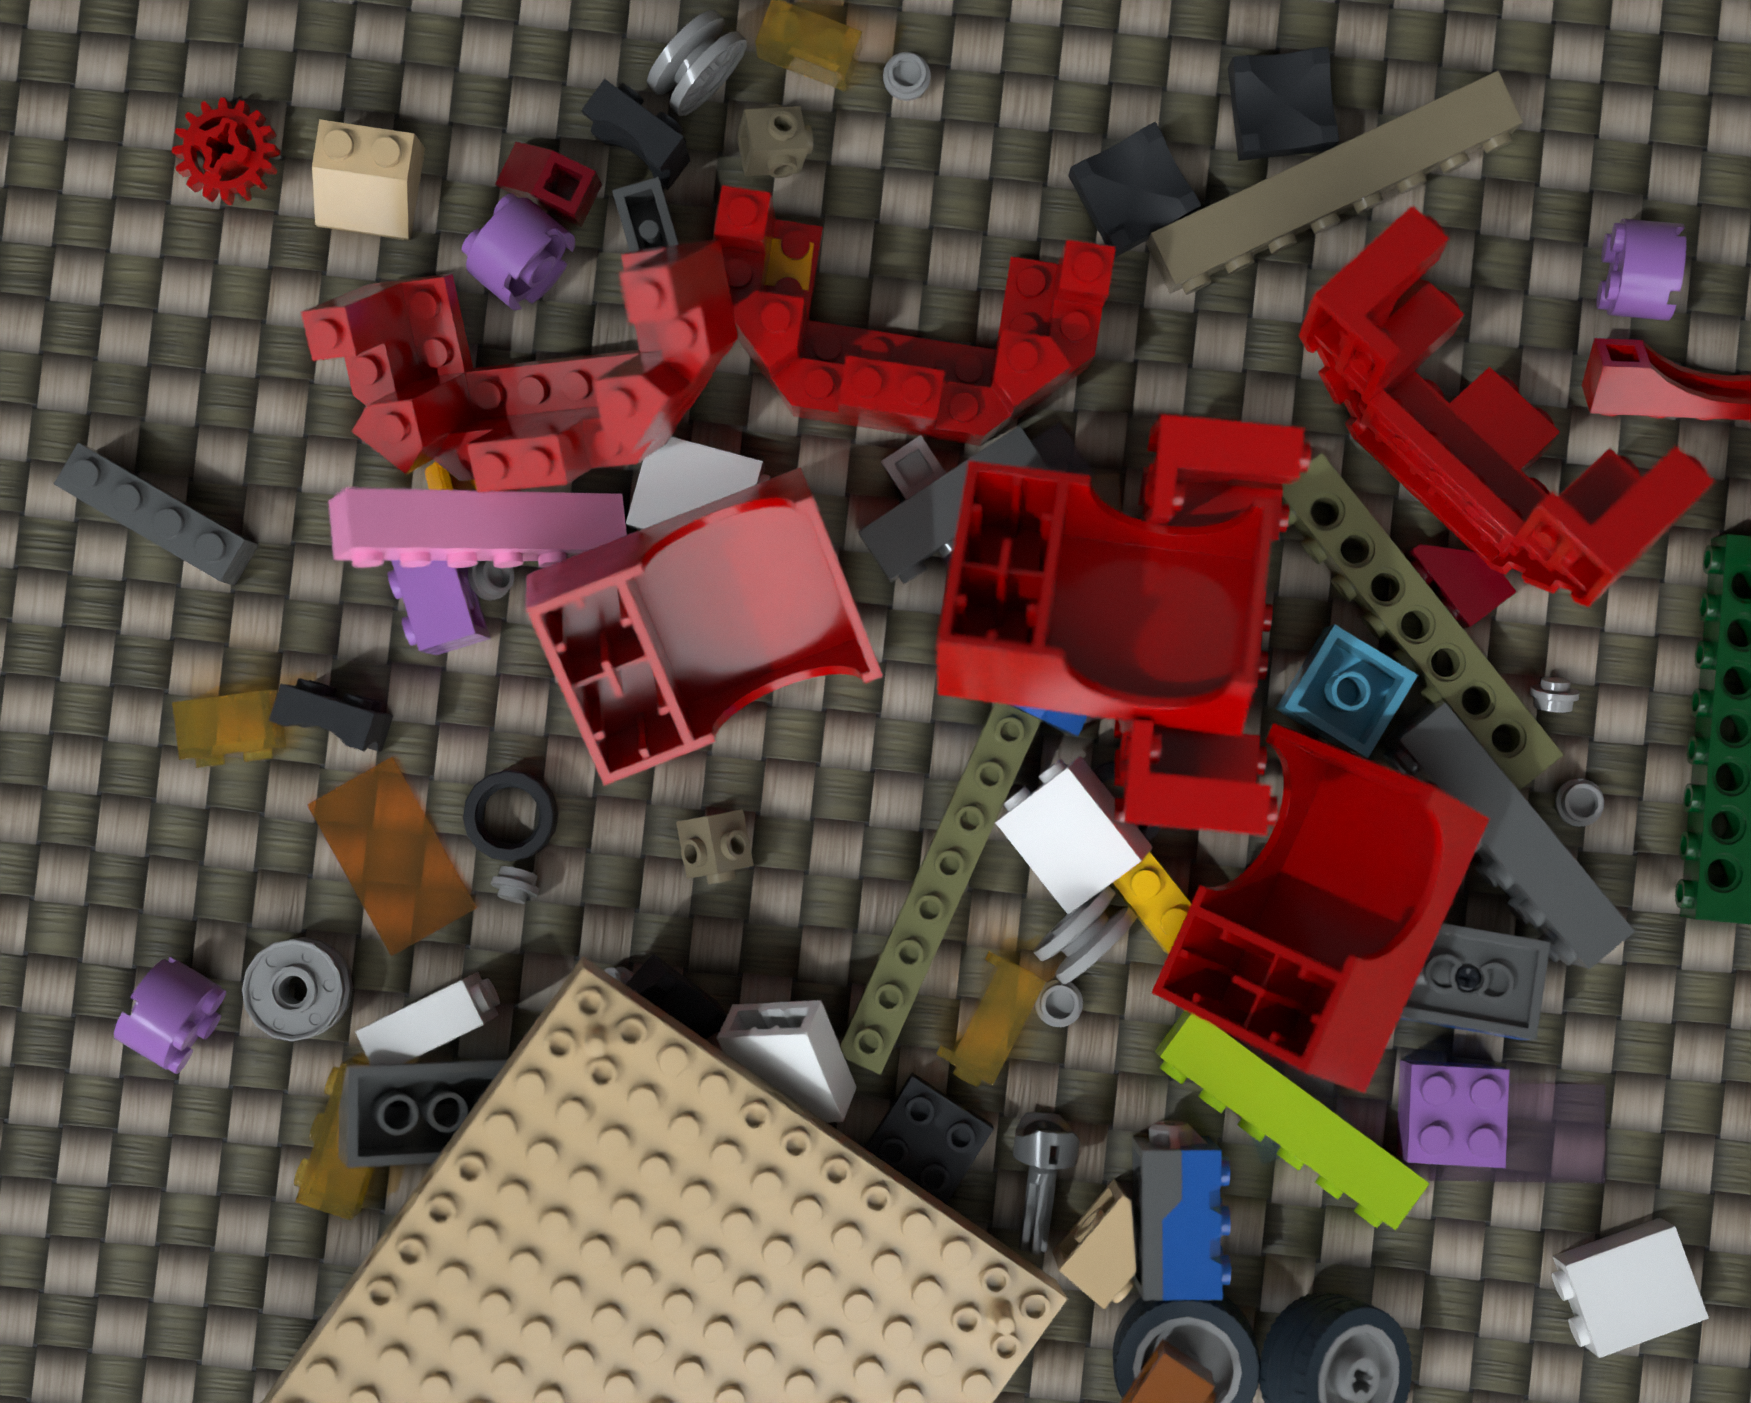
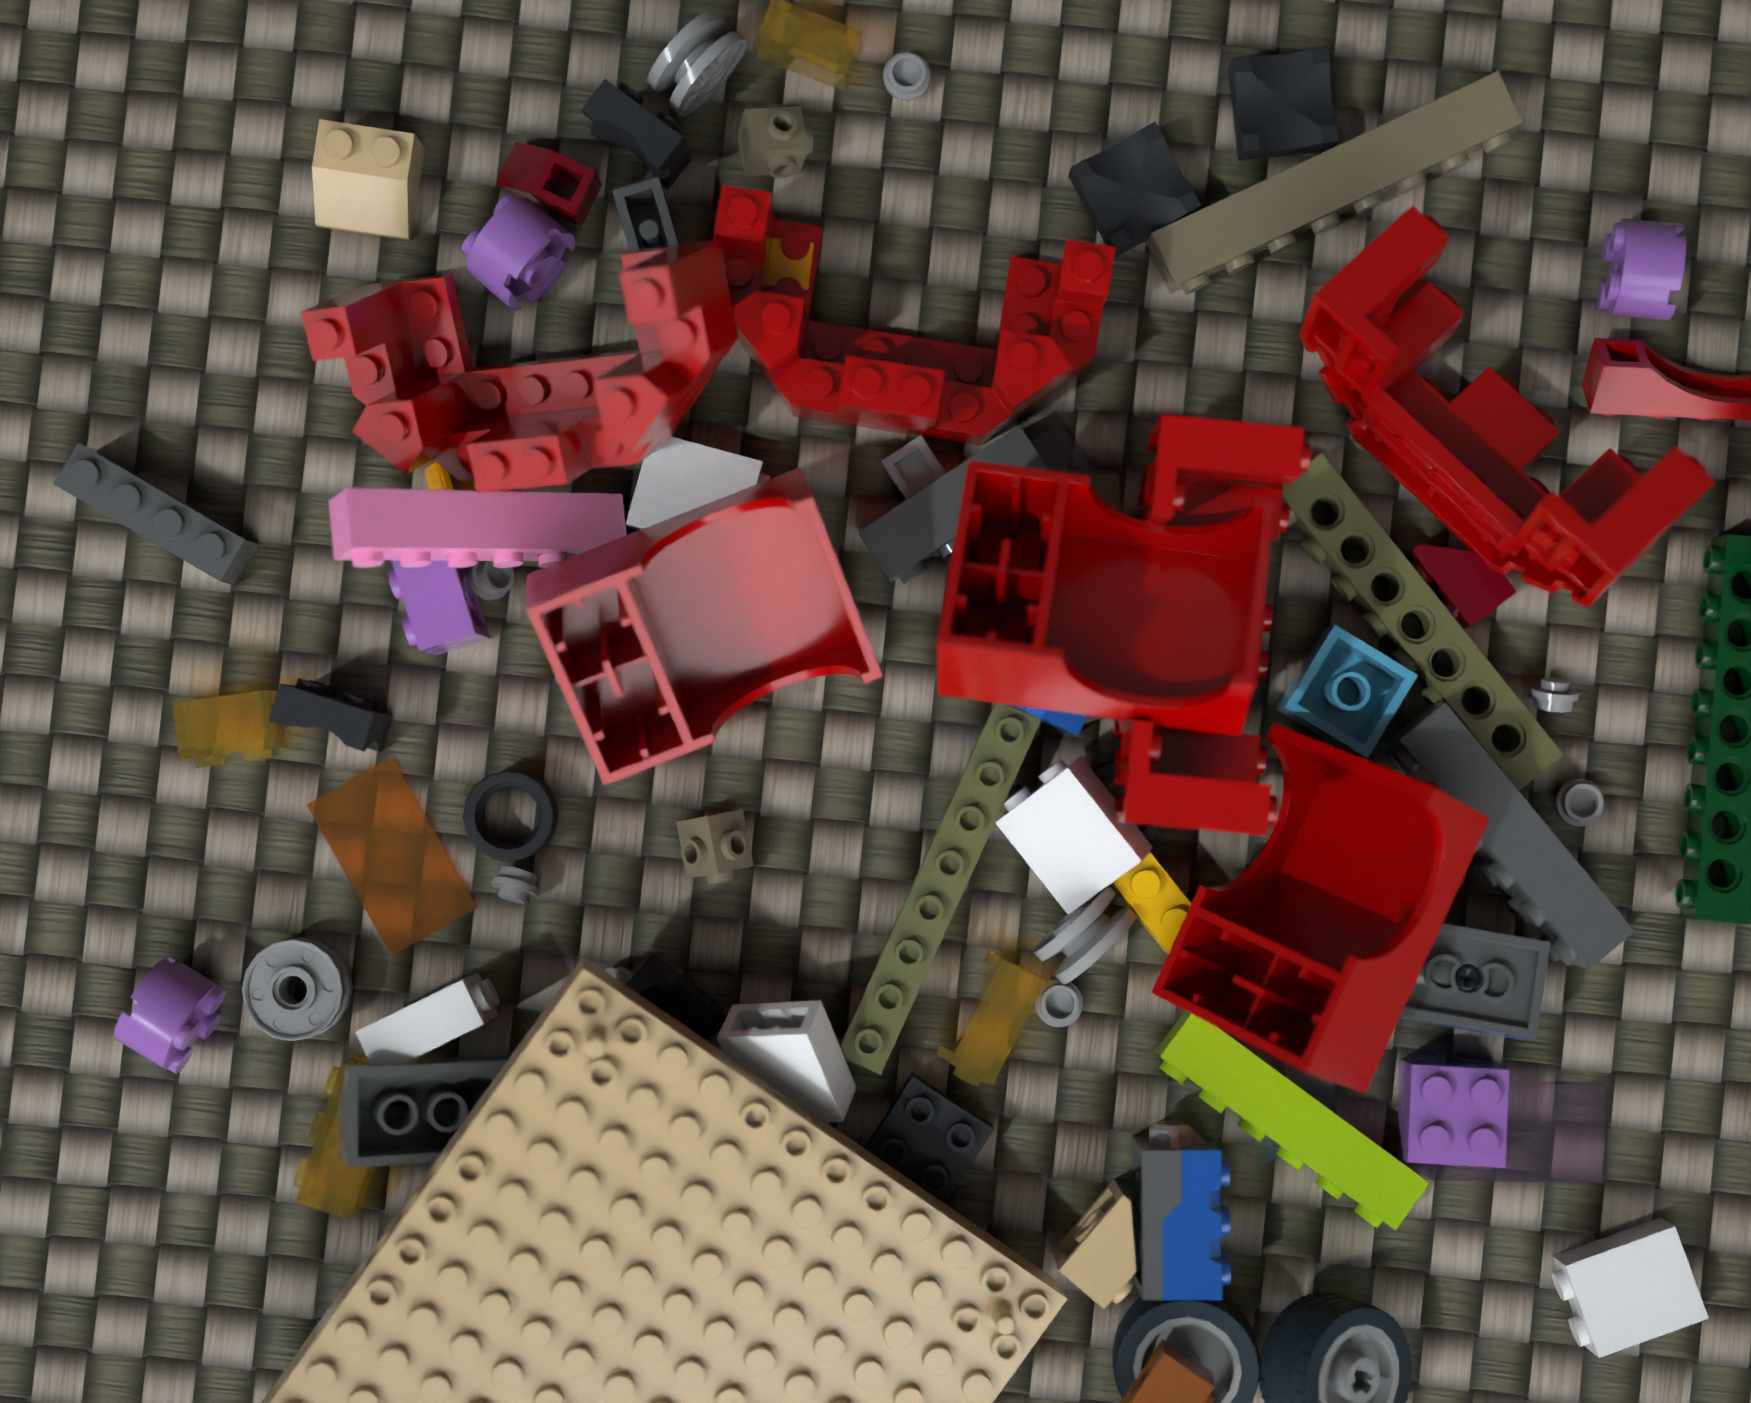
red gear [172,97,281,205] -> none
dark grey piece [1013,1112,1080,1255] -> none

